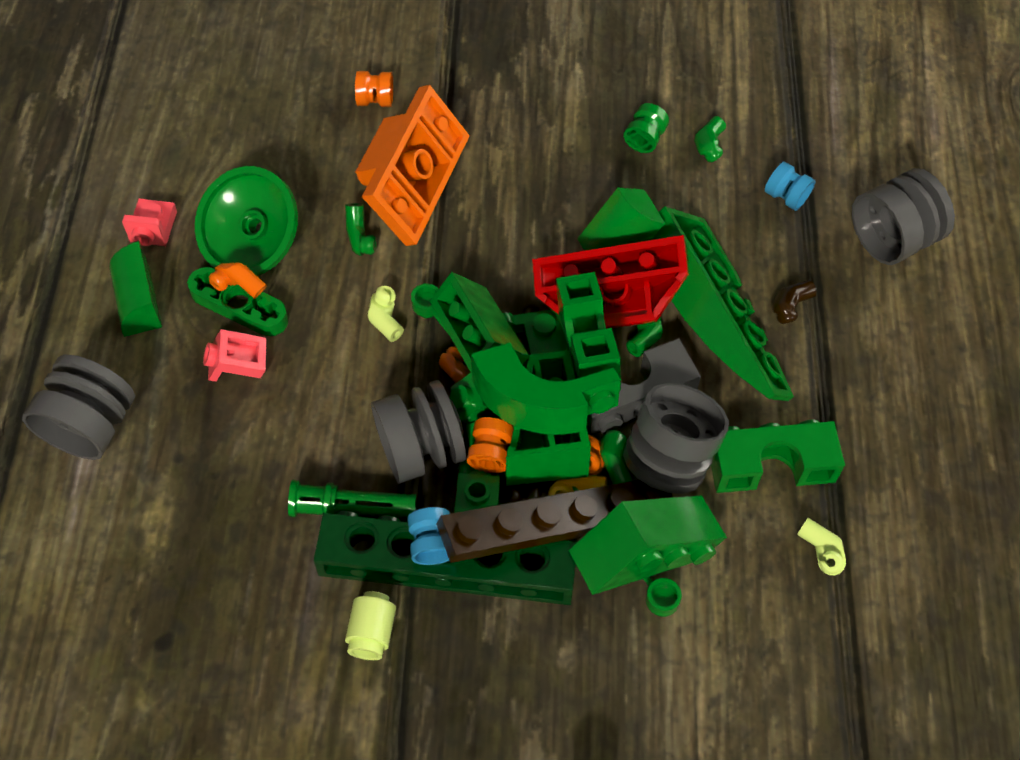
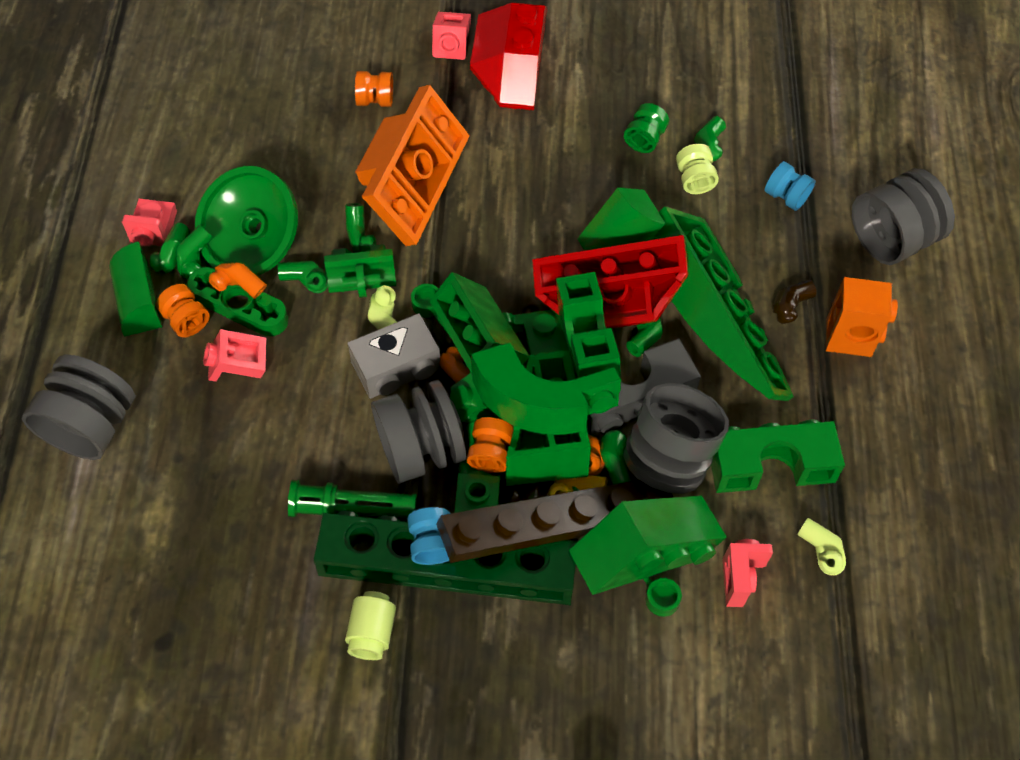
none -> green arm [150,223,190,273]
none -> orange wheel [155,284,210,337]
none -> green arm [176,224,214,280]
none -> green arm [278,261,328,293]
none -> green hips [324,244,396,298]
none -> light grey brick [348,313,441,399]
none -> coral bracket [432,12,471,60]
none -> red wedge [470,3,547,110]
none -> yellowish green wheel [676,144,719,194]
none -> coral bracket [723,539,773,607]
none -> orange brick [825,277,898,357]

